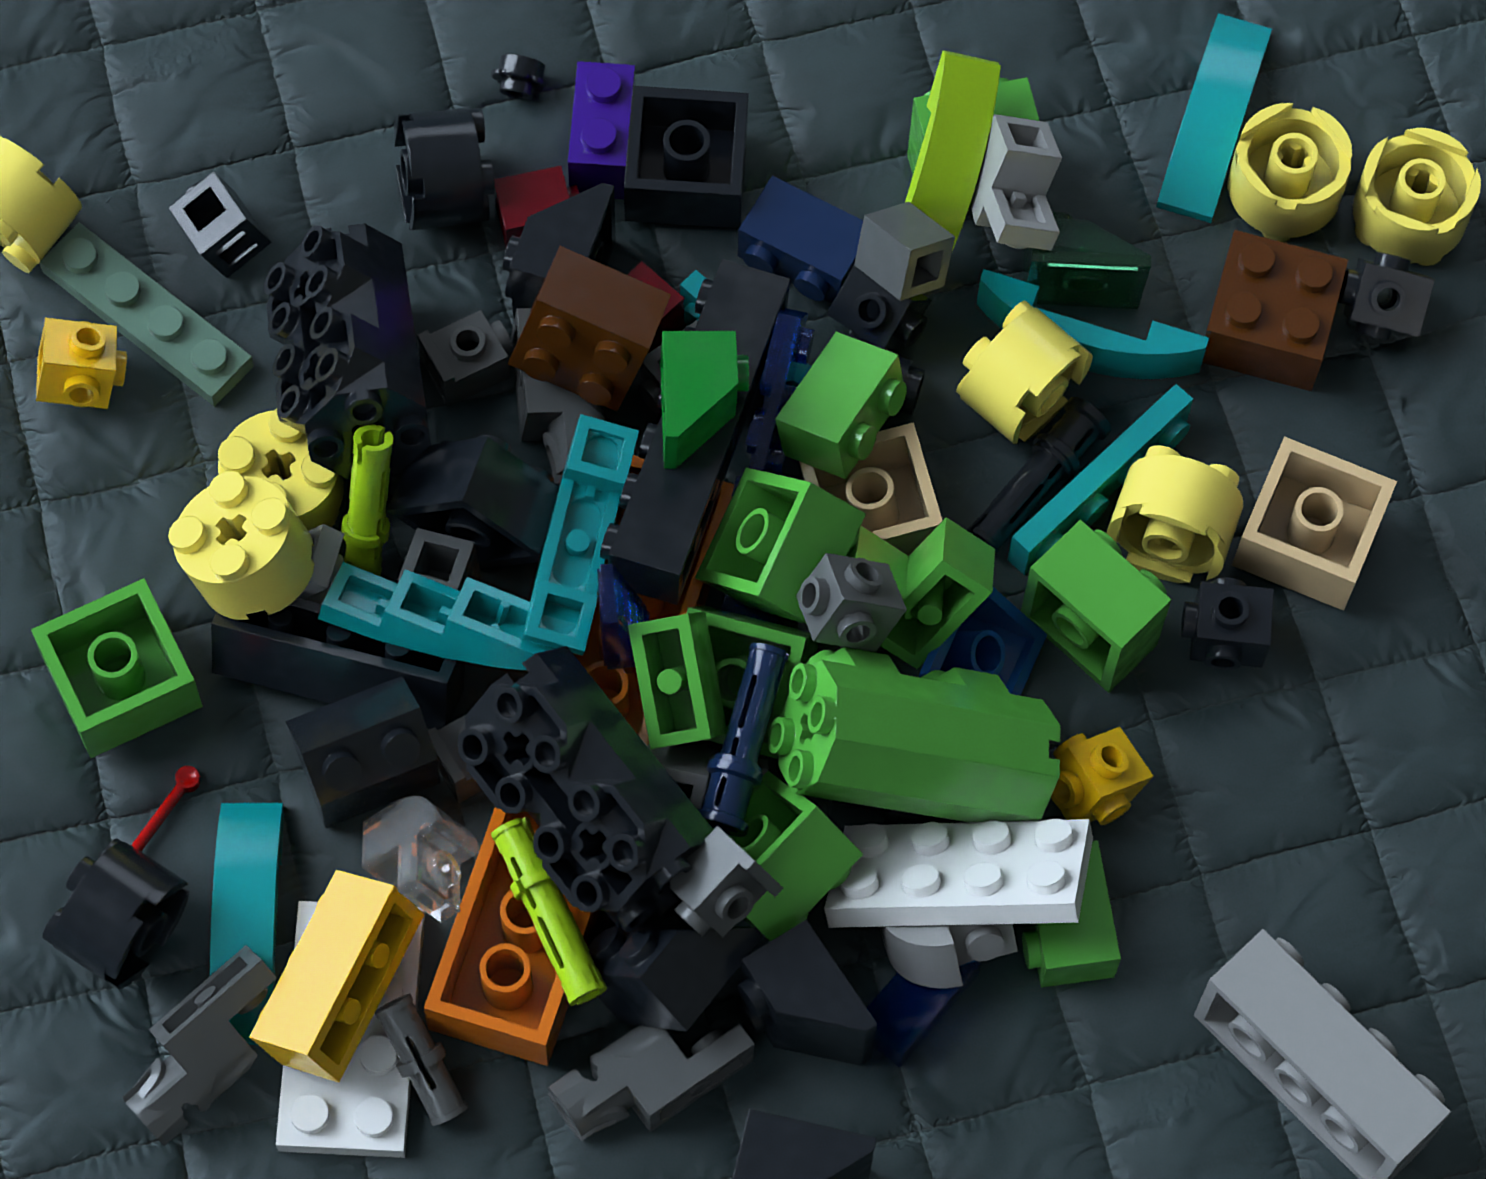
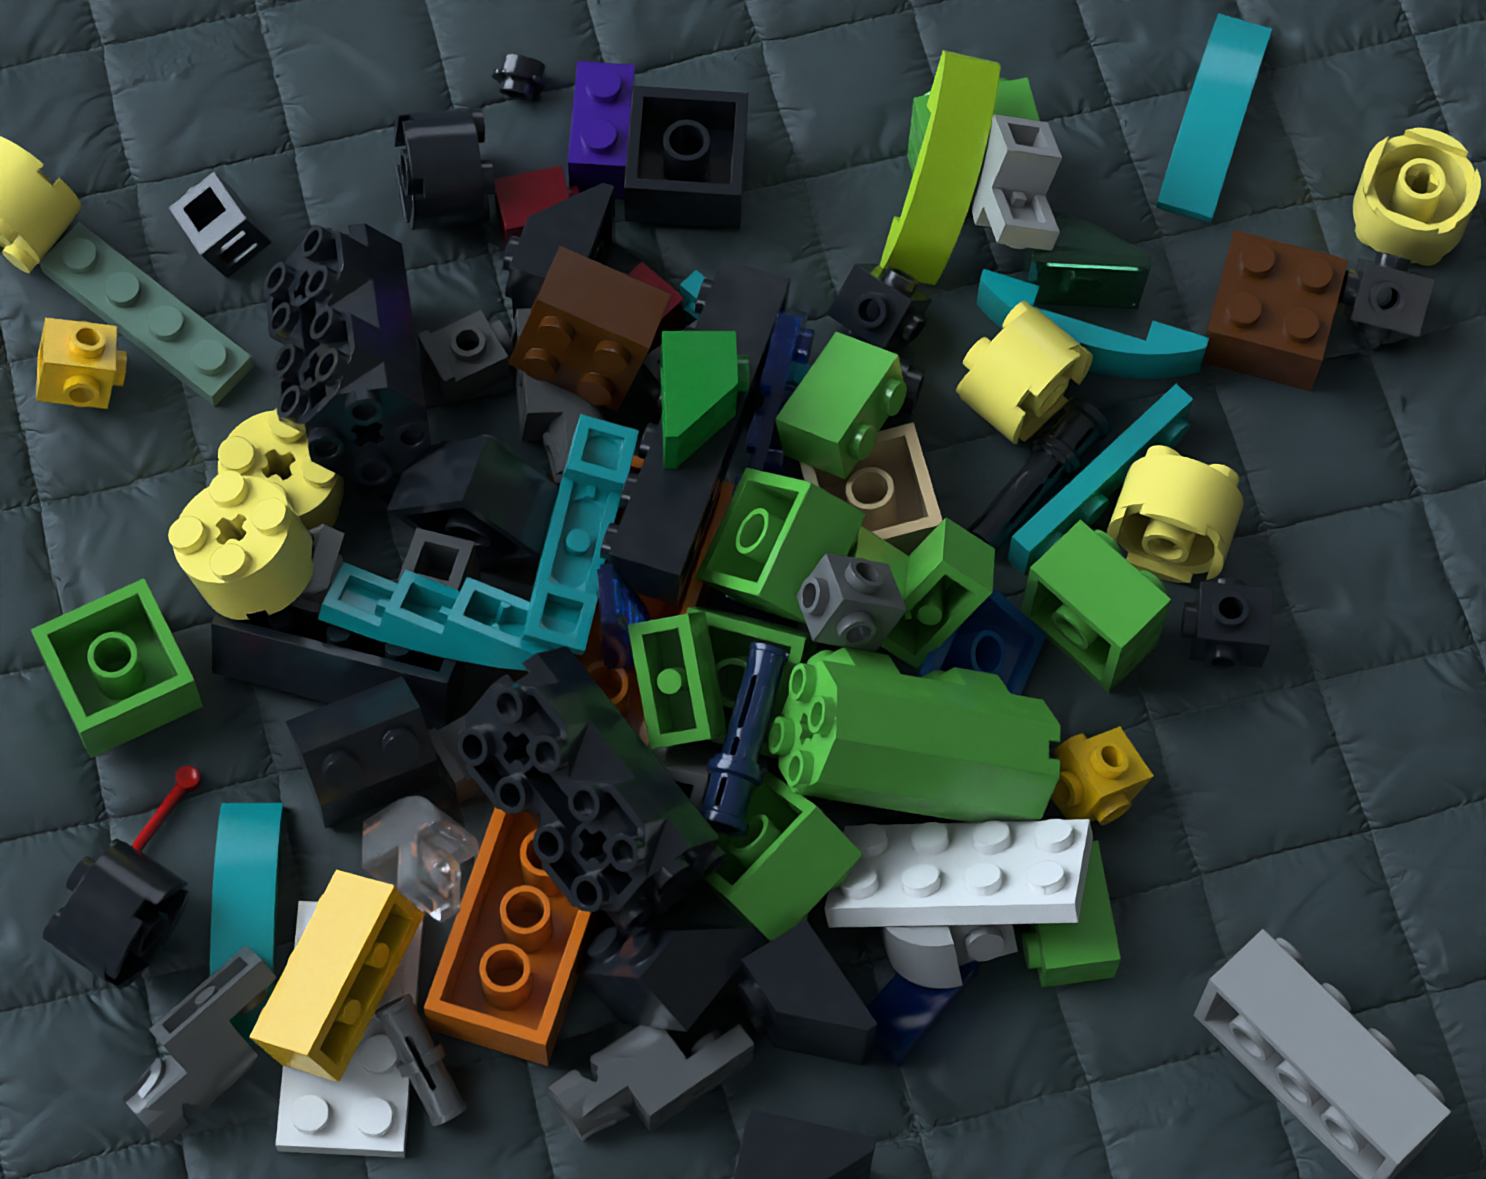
lime pin [341,424,394,577] -> none
lime pin [491,817,607,1006] -> none
dark grey brick [669,826,783,937] -> none
dark blue brick [738,175,863,303] -> none
dark grey brick [854,201,955,301] -> none
light yellow brick [1227,103,1352,242] -> none
tan brick [1232,436,1397,611] -> none

